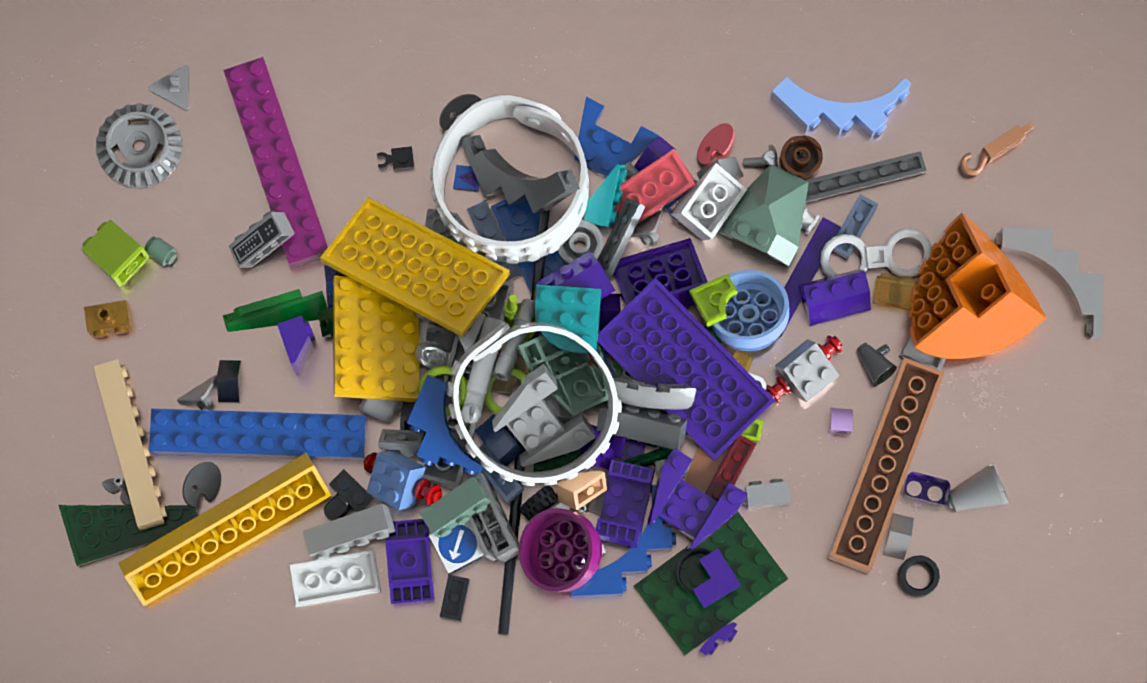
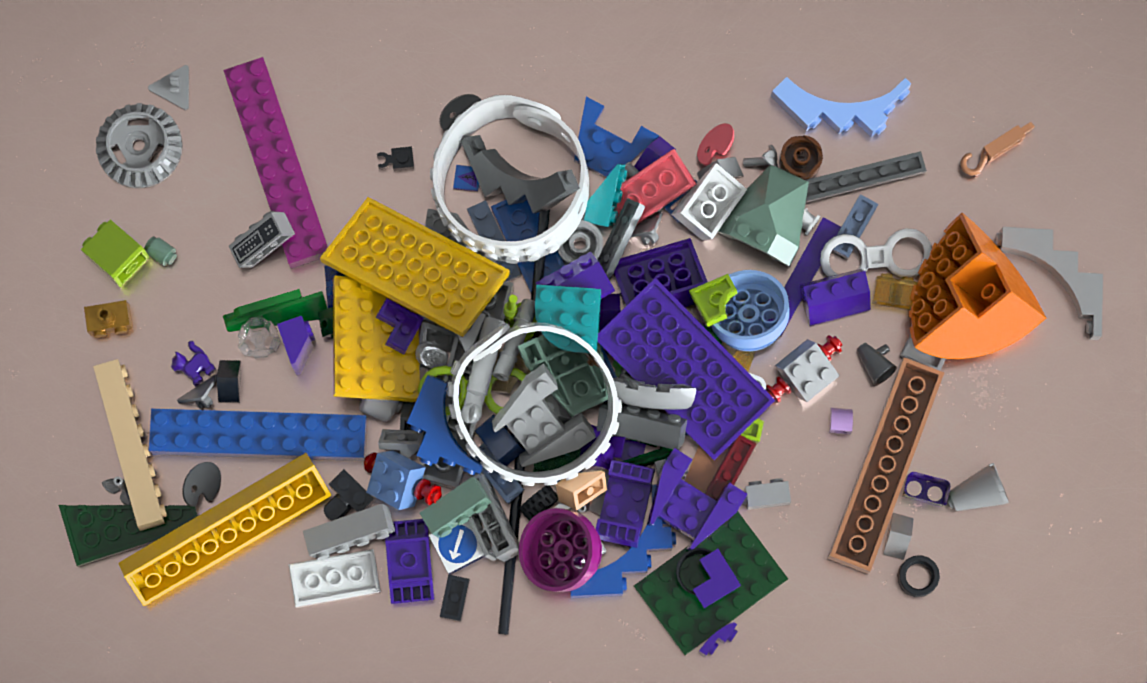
none -> dark purple animal [171,341,217,387]
none -> clear piece [237,316,281,359]
none -> dark purple tile [376,298,424,355]

